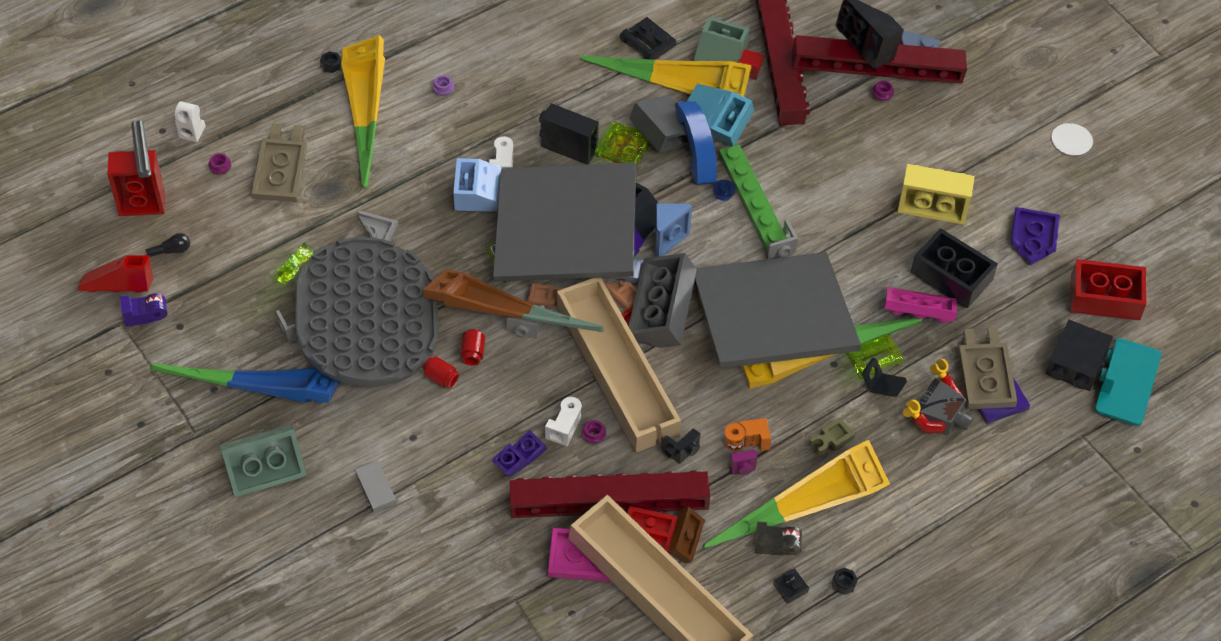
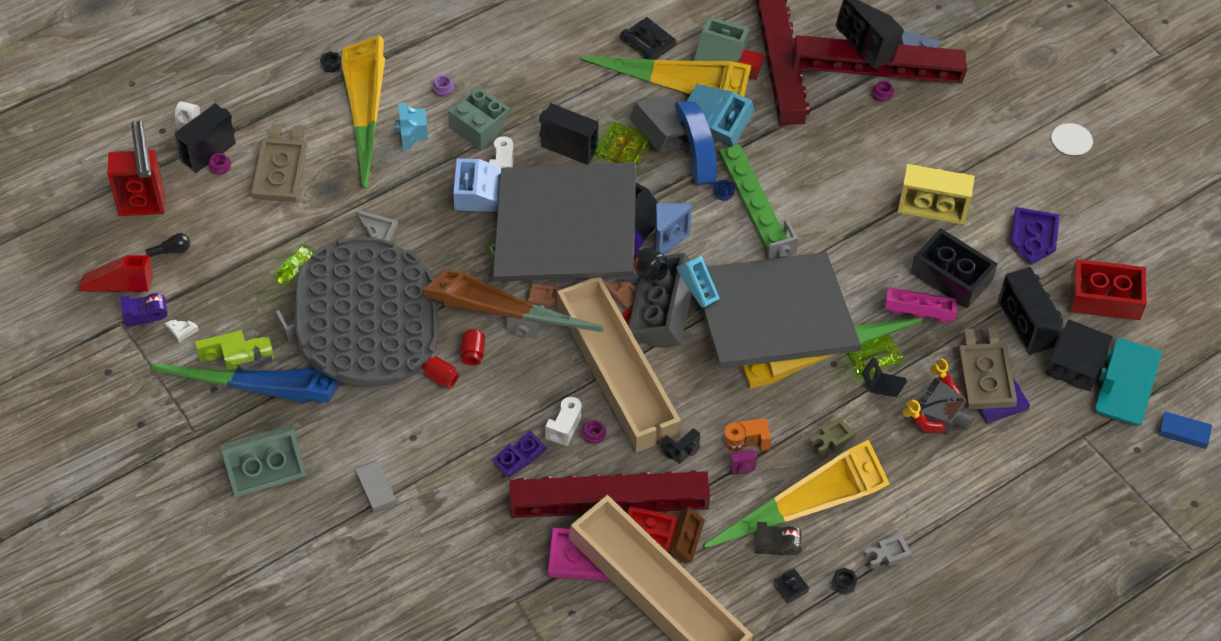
none -> white tile [165,320,199,343]
none -> black brick [175,103,236,173]
none -> lime plate [195,330,274,371]
none -> medium azure brick [395,103,428,150]
none -> sand green slope [448,86,511,150]
none -> black head [634,247,669,281]
none -> medium azure slope [676,256,720,308]
none -> light grey plate [863,534,912,569]
none -> black brick [998,267,1063,355]
none -> blue tile [1158,411,1212,449]

